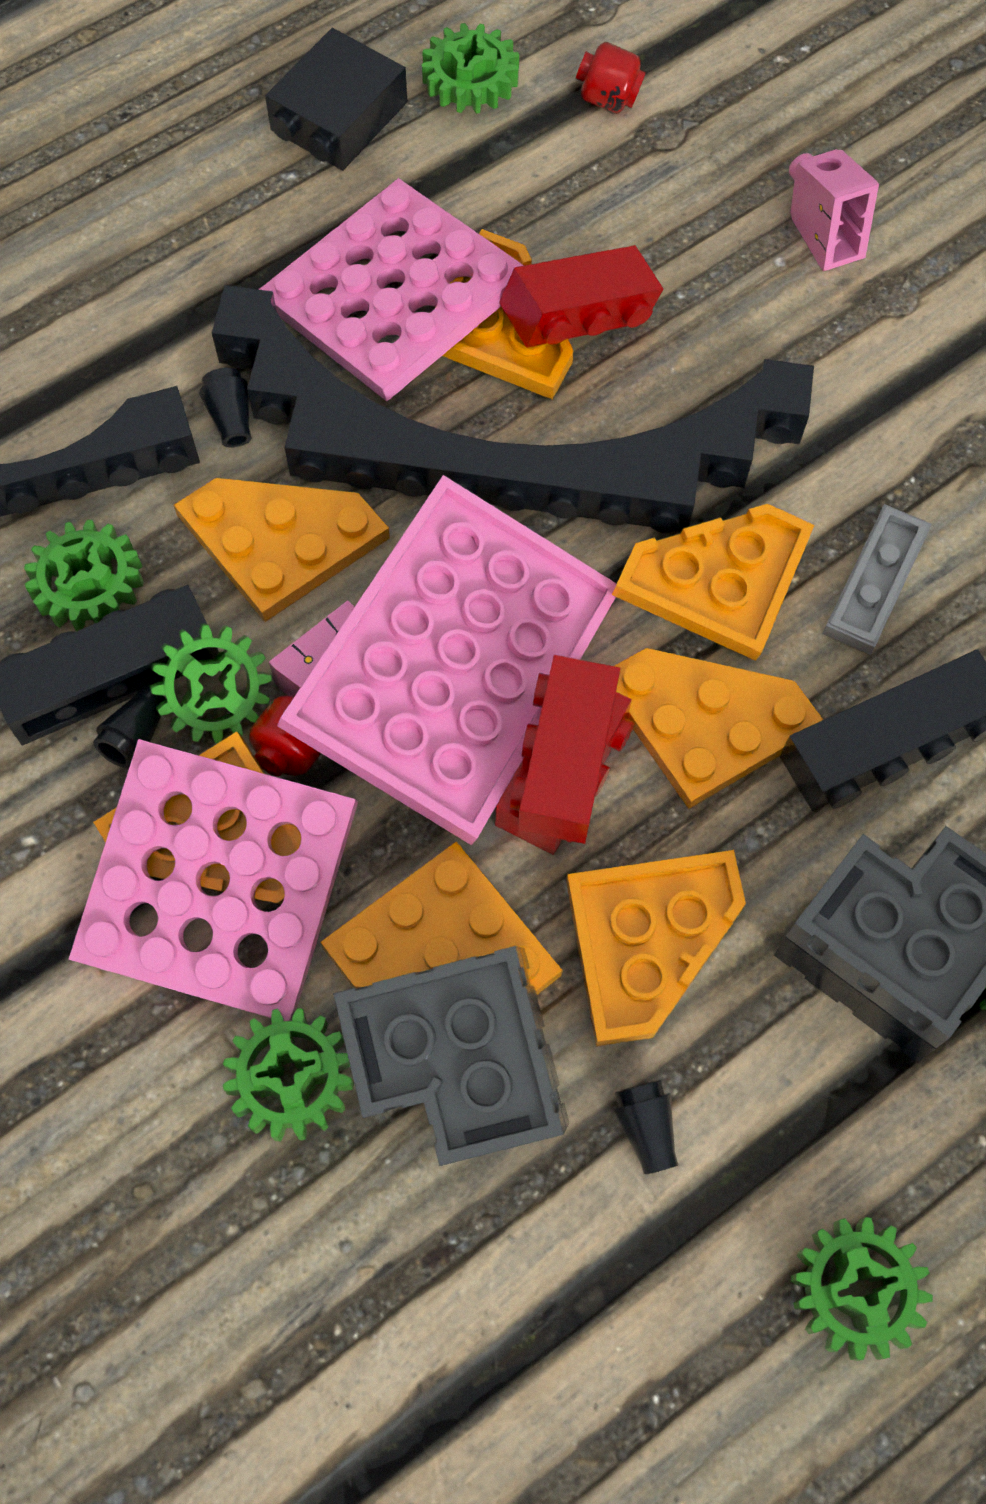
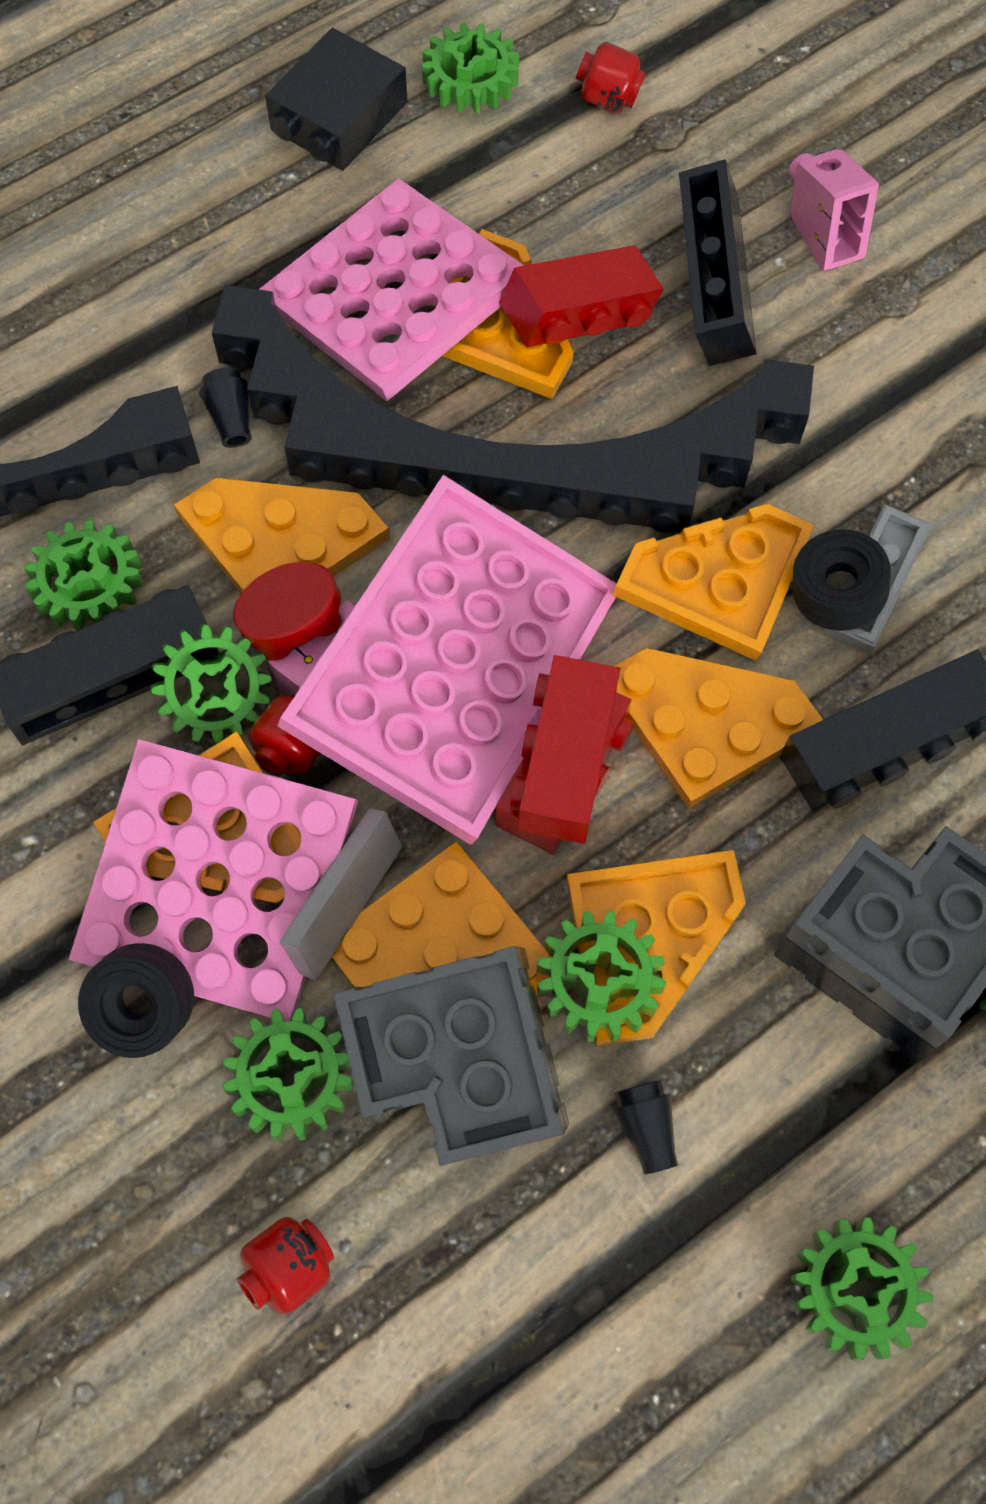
black cone [93,686,166,768] -> none
none -> black tyre [78,943,194,1058]
none -> red tile [233,561,342,661]
none -> red head [237,1217,334,1314]
none -> light grey tile [280,808,403,981]
none -> bright green gear [536,911,666,1042]
none -> black brick [679,159,757,366]
none -> black tyre [793,530,891,631]

